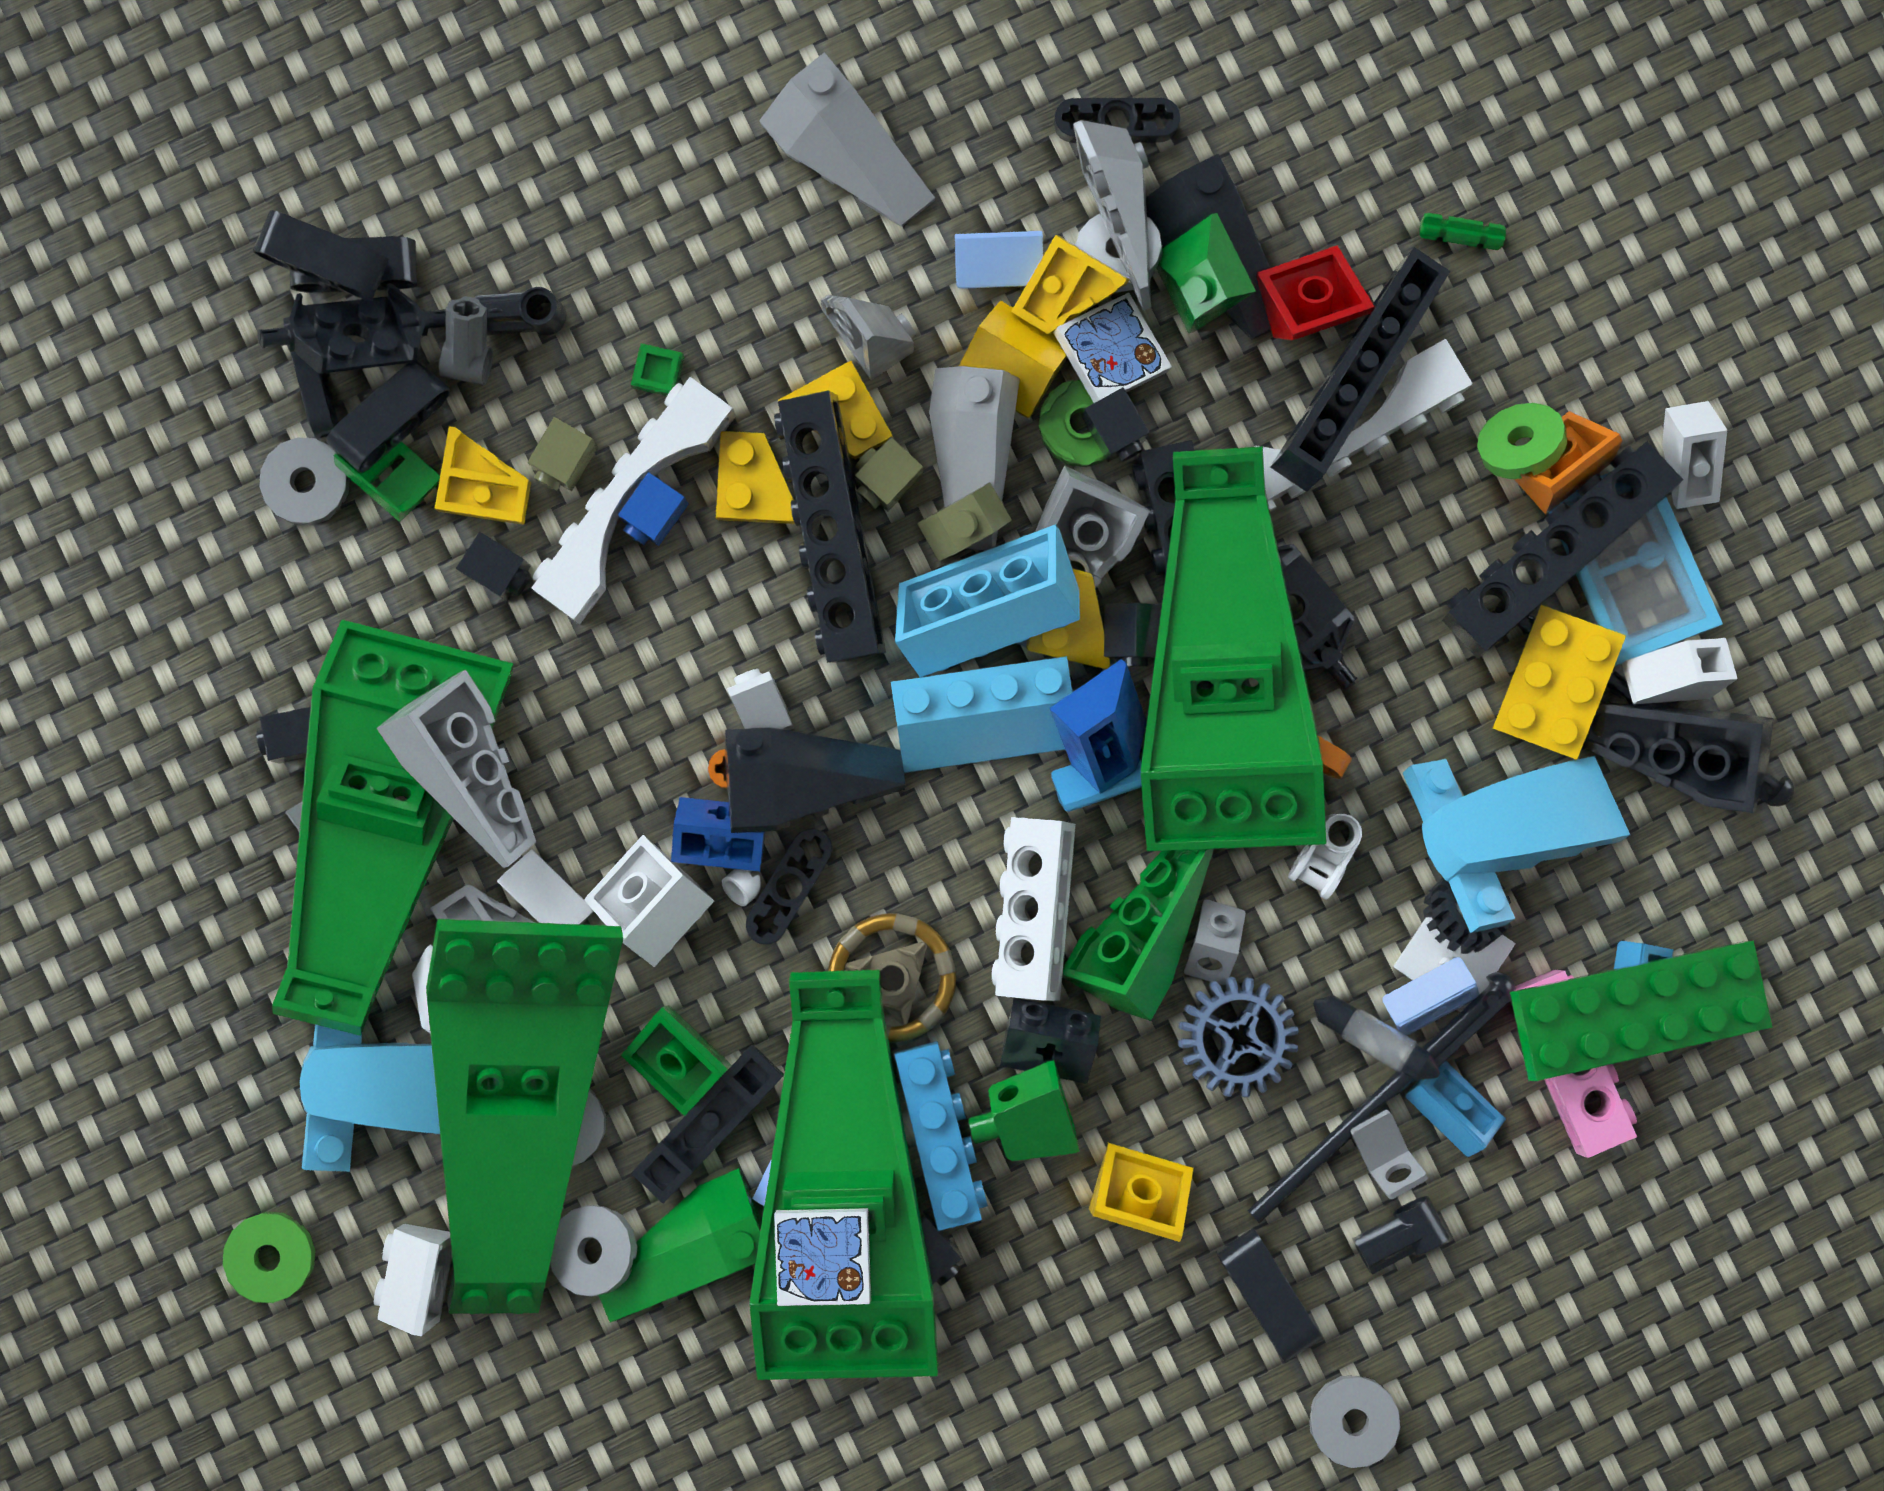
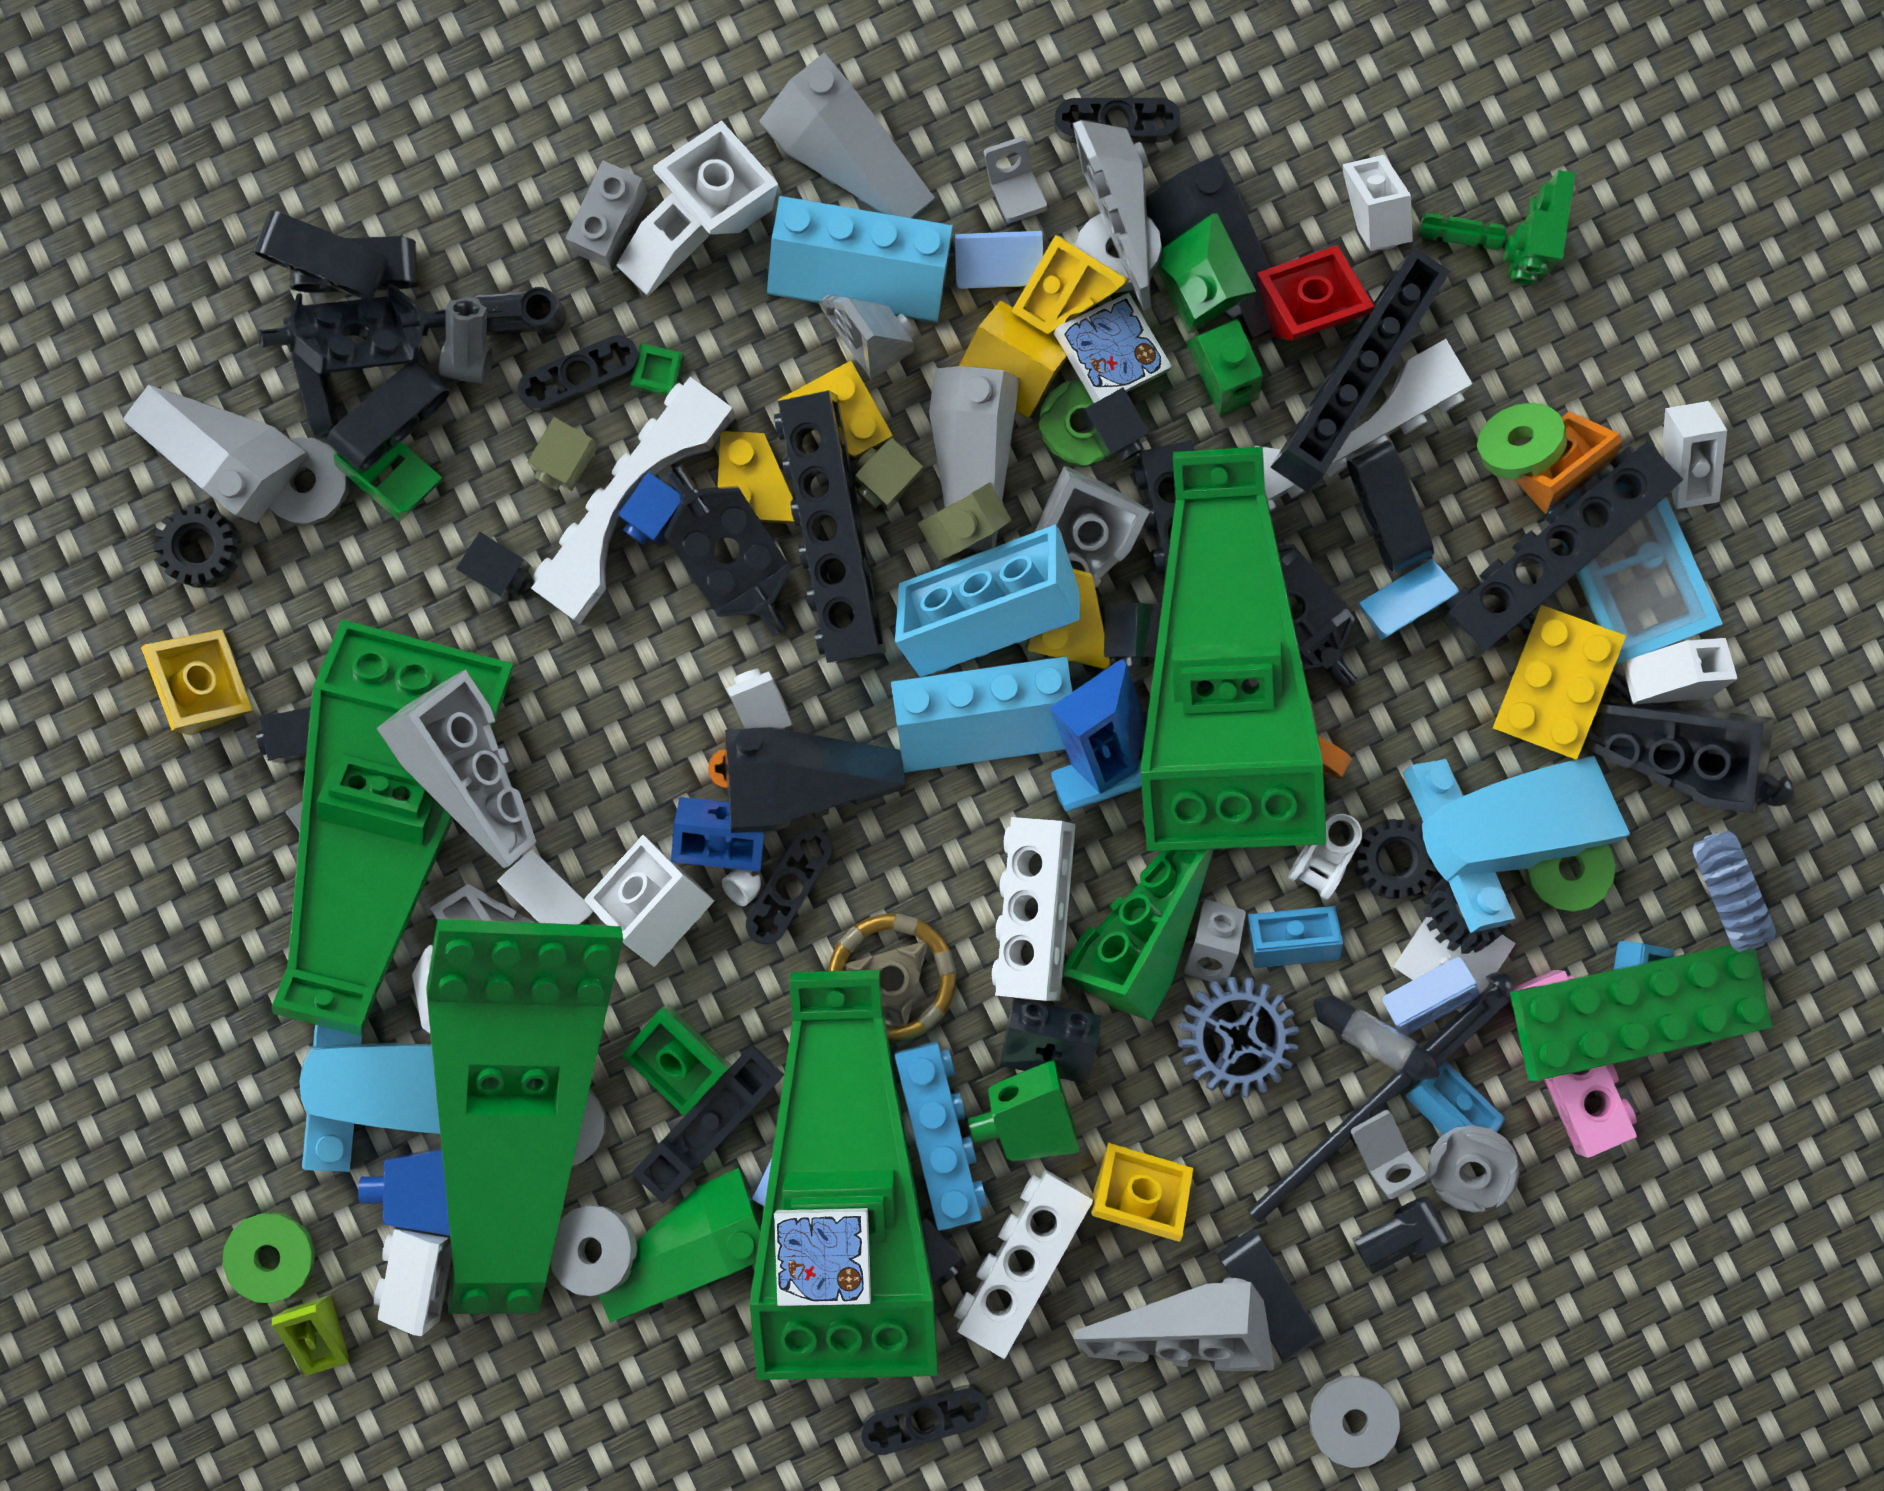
yellow wing [435,426,531,525] -> none
none -> light grey wedge [122,385,309,524]
none -> yellow slope [141,629,253,735]
none -> black tyre [153,505,243,588]
none -> lime slope [272,1295,349,1376]
none -> blue torso [358,1148,450,1236]
none -> black beam [518,335,638,413]
none -> light grey brick [565,160,648,270]
none -> white slope [616,192,709,297]
none -> white slope [653,120,778,234]
none -> black plate [664,464,792,637]
none -> medium azure slope [767,196,953,323]
none -> black beam [861,1385,988,1455]
none -> white brick [954,1169,1093,1359]
none -> light grey bracket [984,136,1048,223]
none -> light grey wedge [1074,1278,1274,1371]
none -> green torso [1186,319,1263,417]
none -> dark azure slope [1248,906,1343,968]
none -> white slope [1342,155,1413,251]
none -> black beam [1346,440,1434,573]
none -> black tyre [1352,819,1437,899]
none -> slope [1358,558,1459,641]
none -> light grey tile [1428,1125,1519,1213]
none -> green plate [1503,170,1576,285]
none -> bright green tile [1524,844,1616,912]
none -> sand blue gear [1692,830,1776,952]

